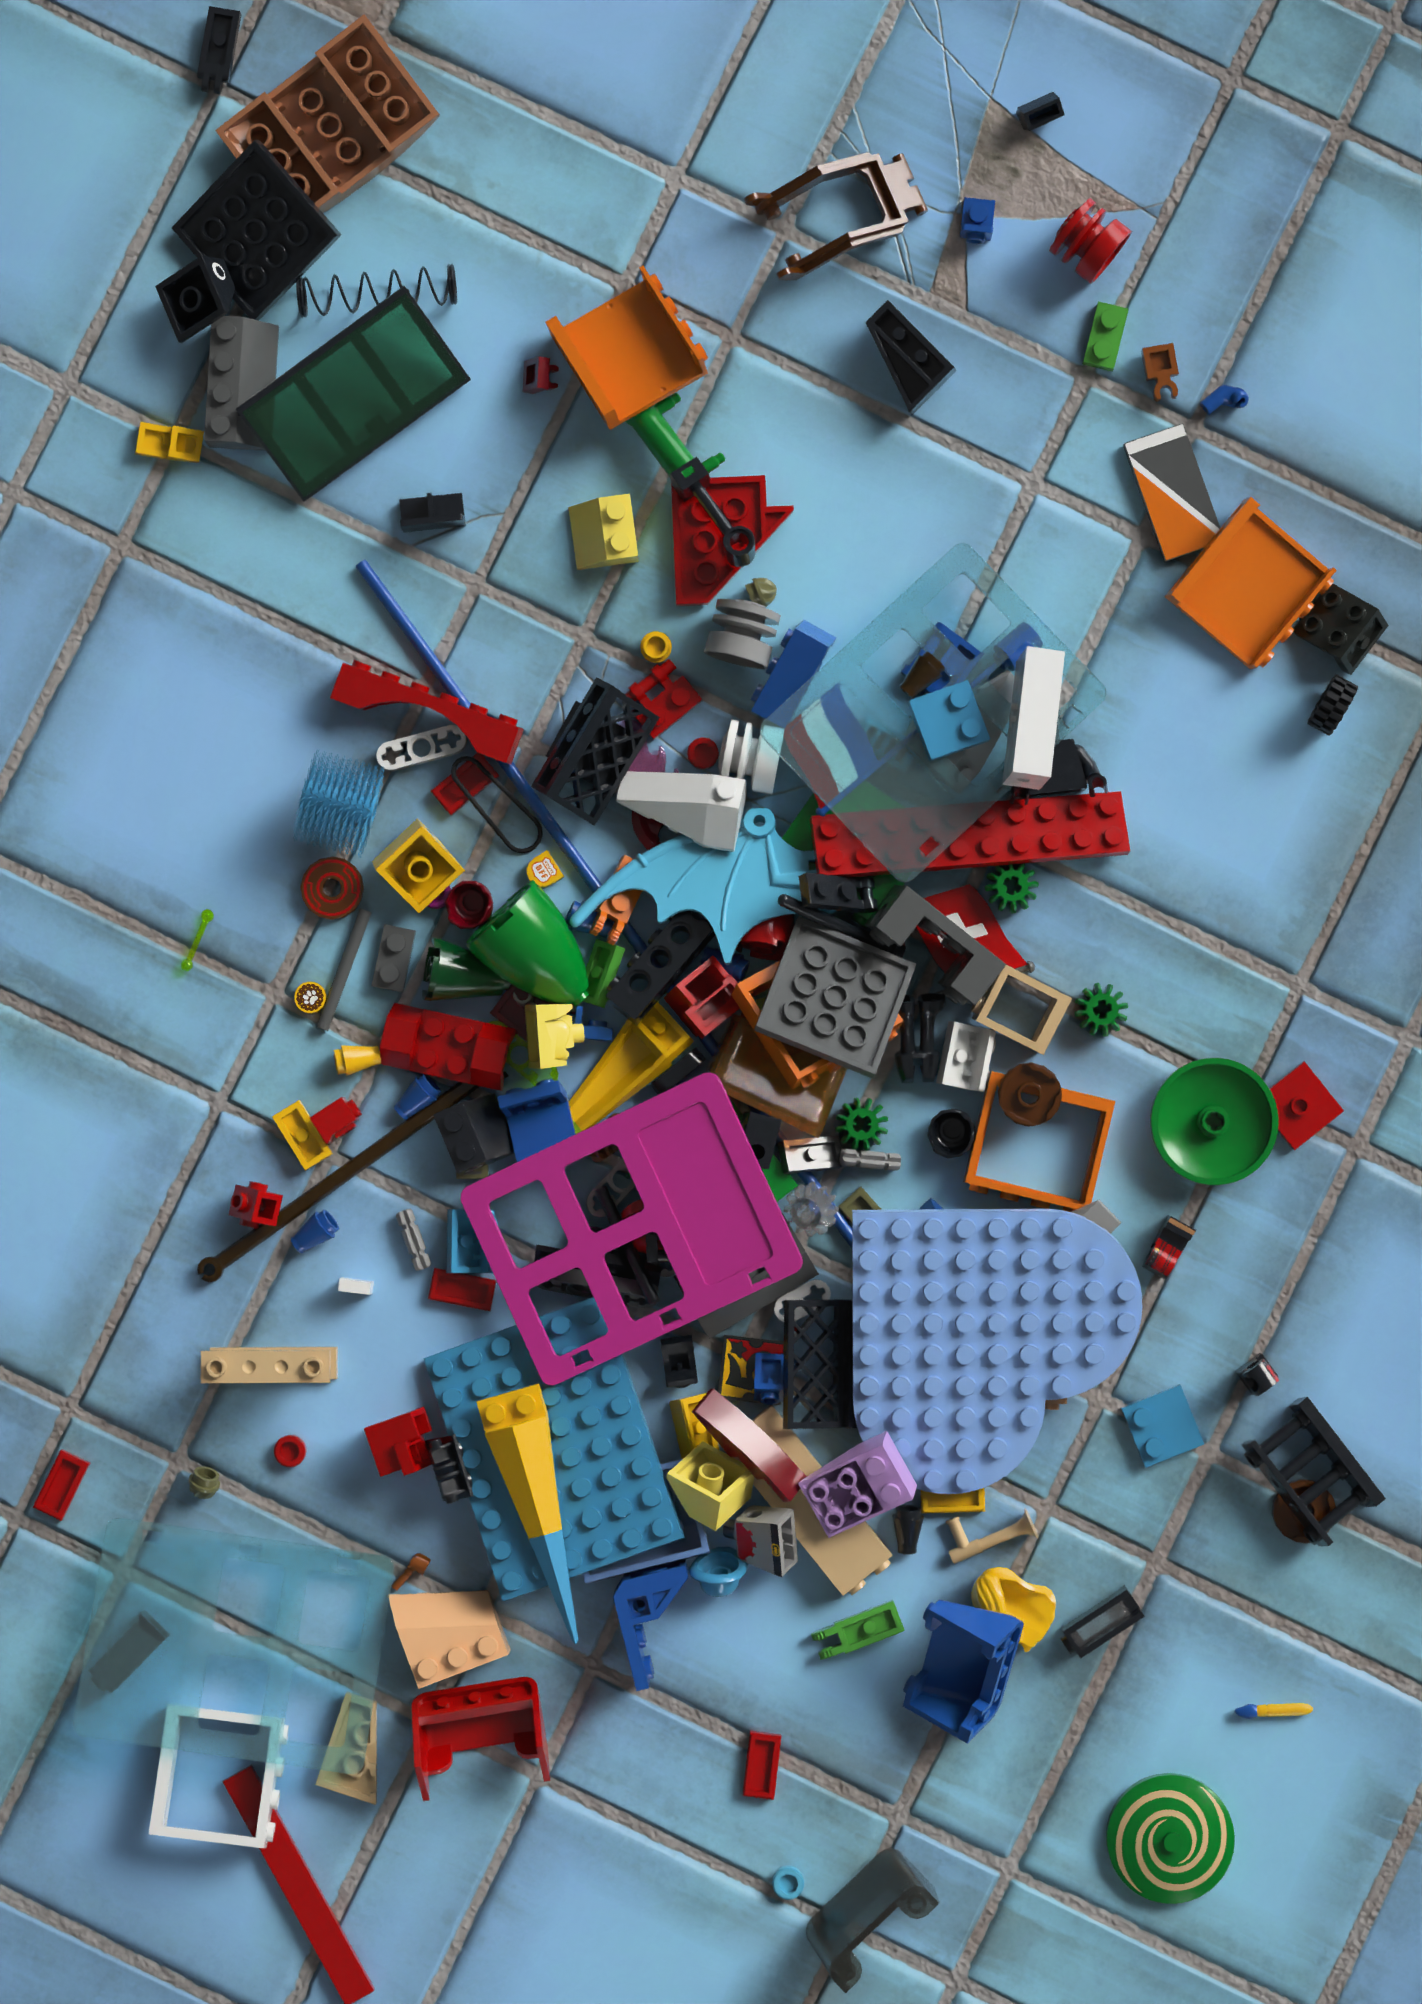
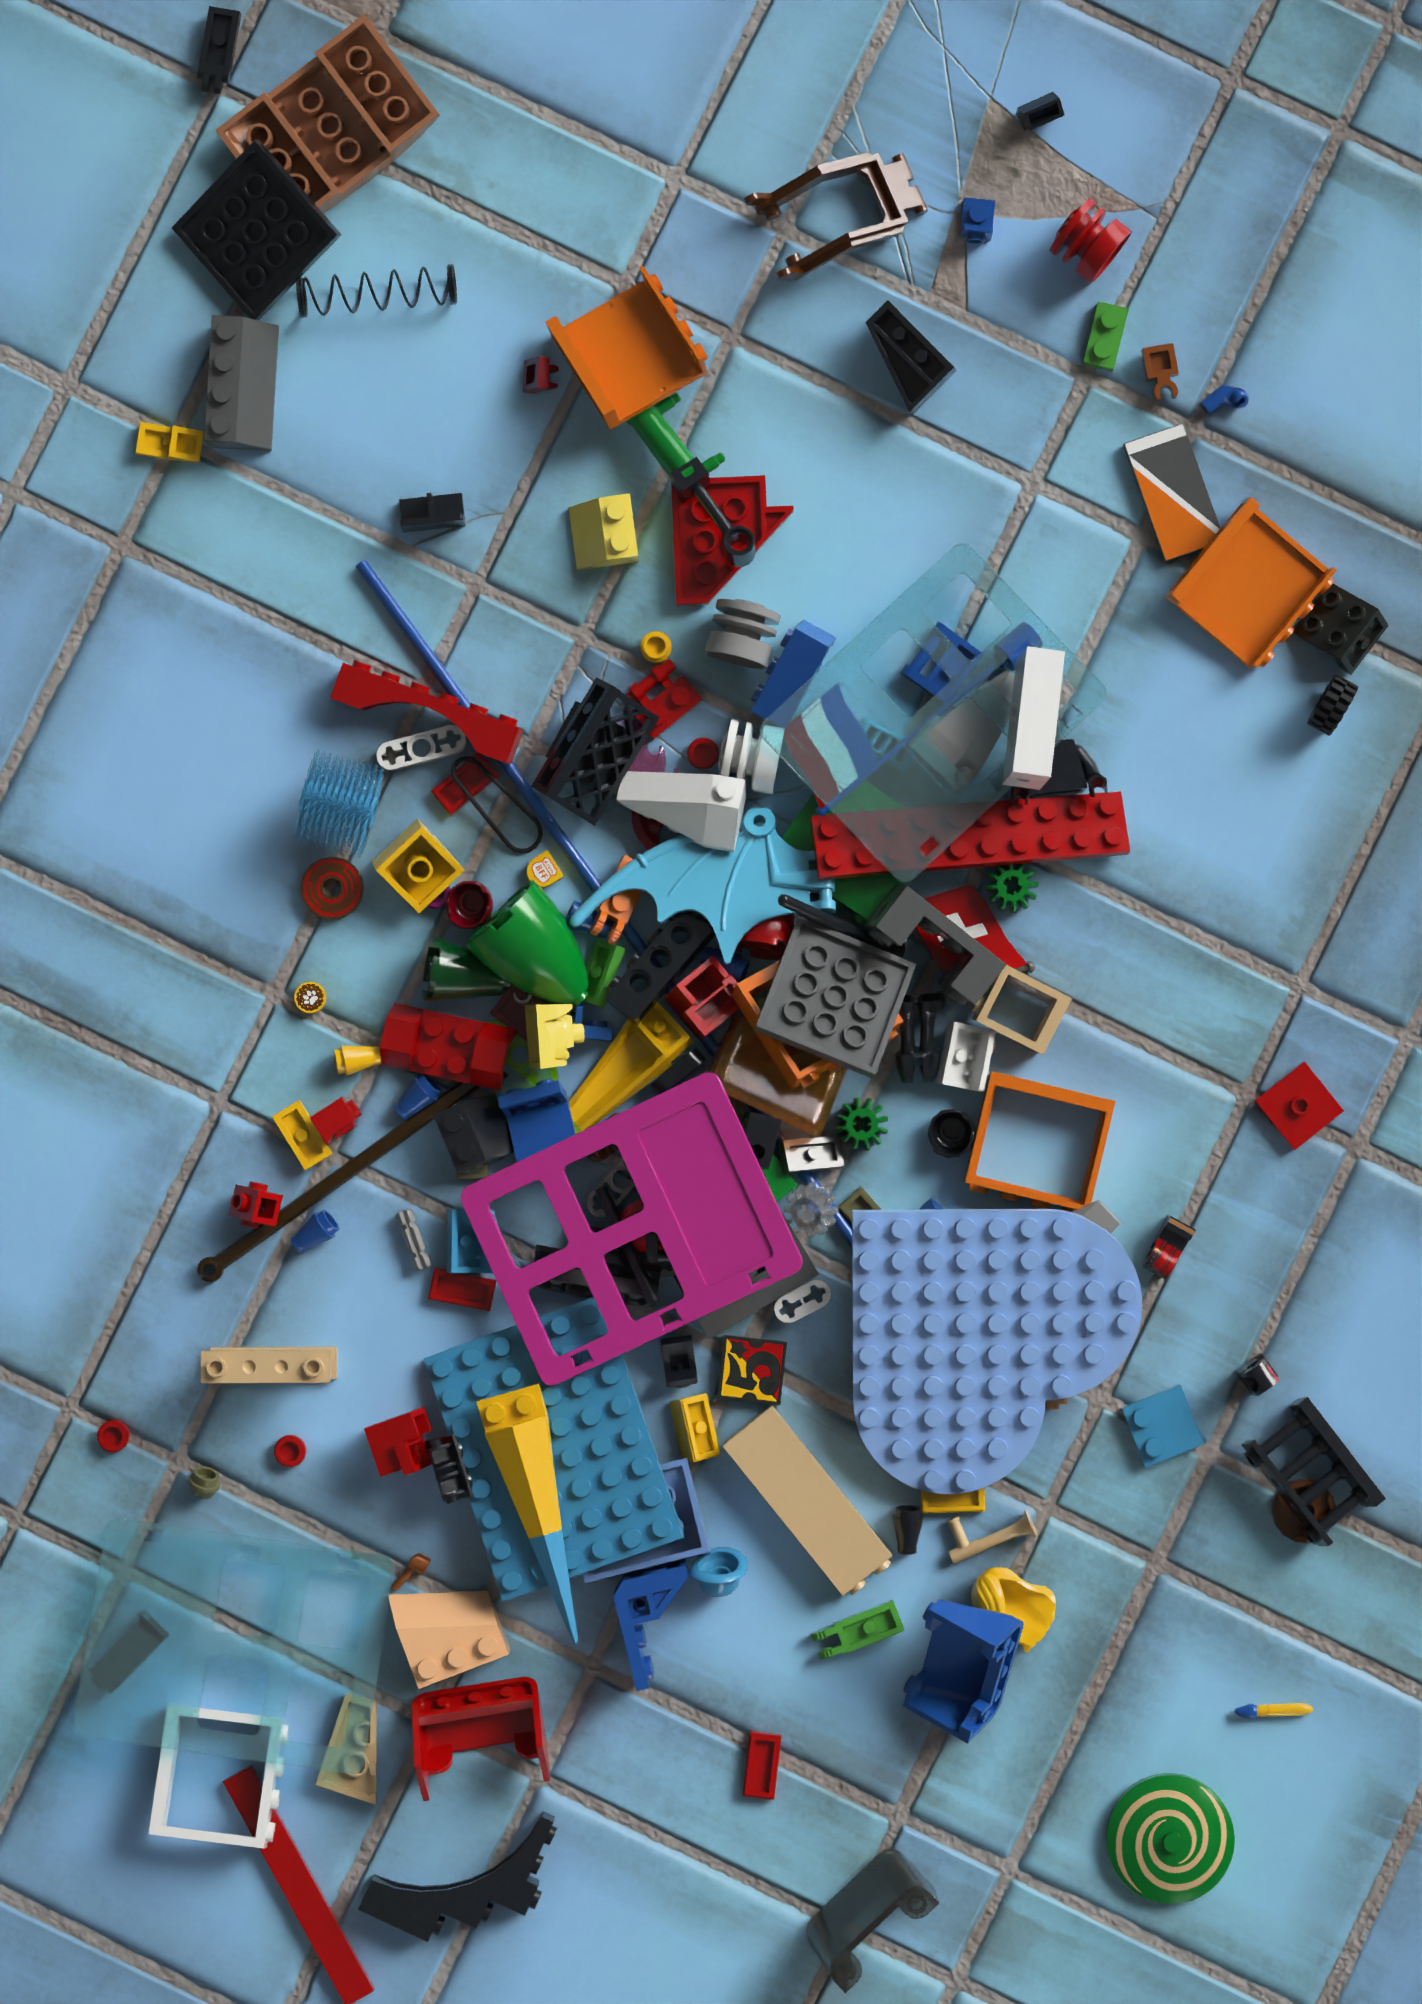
red tile [33,1449,91,1521] -> none
black slope [155,256,235,343] -> none
clear neon green hinge [181,909,214,971] -> none
clear green door [236,286,471,502] -> none
dark grey bar [316,908,371,1031] -> none
white tile [338,1277,374,1295] -> none
dark grey plate [372,924,416,993] -> none
light yellow slope [666,1441,754,1531] -> none
slope [692,1389,807,1502] -> none
light grey torso [723,1505,798,1577] -> none
olive plate [745,578,777,608] -> none
blue bracket [754,1353,784,1405] -> none
medium azure tile [772,1866,804,1900] -> none
black fence [783,1299,857,1429] -> none
black plate [798,873,878,913] -> none
lavender slope [798,1431,917,1538] -> none
light grey axle [839,1149,901,1171] -> none
dark brown cone [899,651,945,699] -> none
dark azure plate [907,680,991,762] -> none
reddish brown tile [998,1062,1062,1127] -> none
black window [1060,1585,1145,1659] -> none
green gear [1074,983,1128,1037] -> none
green dish [1150,1058,1279,1185] -> none
none -> red tile [97,1420,130,1452]
none -> black arch [358,1811,557,1942]

